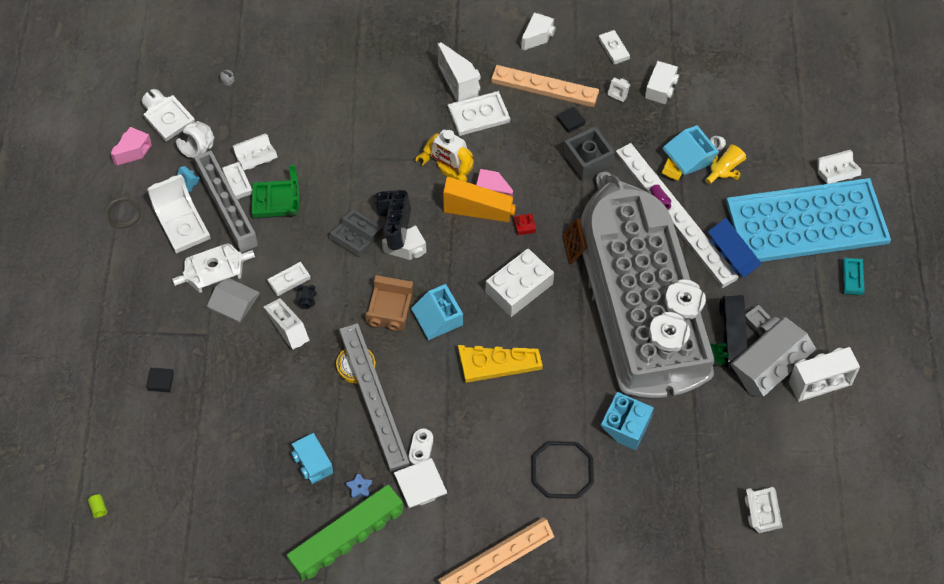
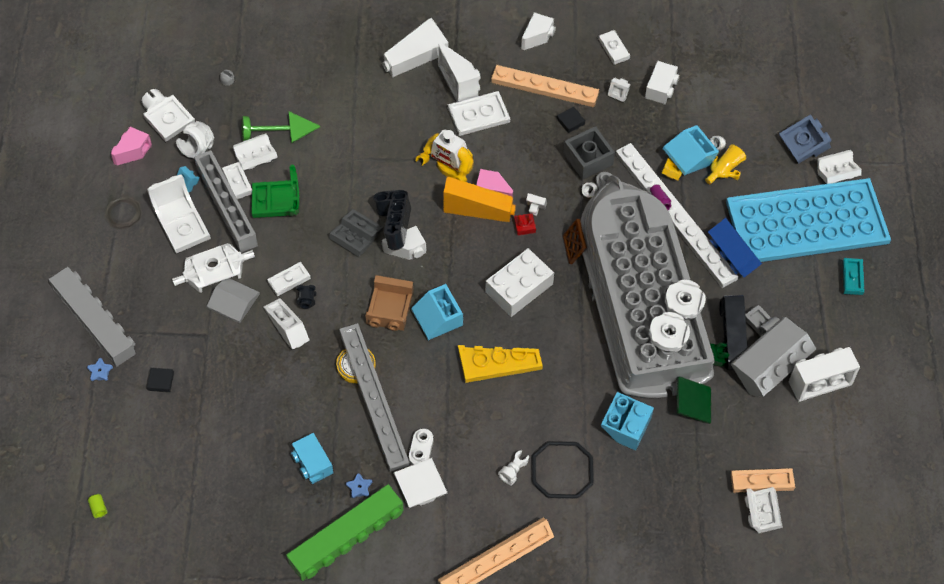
none -> light grey brick [49,267,136,367]
none -> medium blue plate [87,358,113,381]
none -> bright green piece [242,112,321,143]
none -> white slope [383,18,448,77]
none -> white piece [498,451,529,486]
none -> white tile [526,193,547,216]
none -> white hinge [582,182,598,197]
none -> dark green piece [677,376,711,424]
none -> light nougat plate [731,469,795,493]
none -> sand blue plate [779,114,832,164]

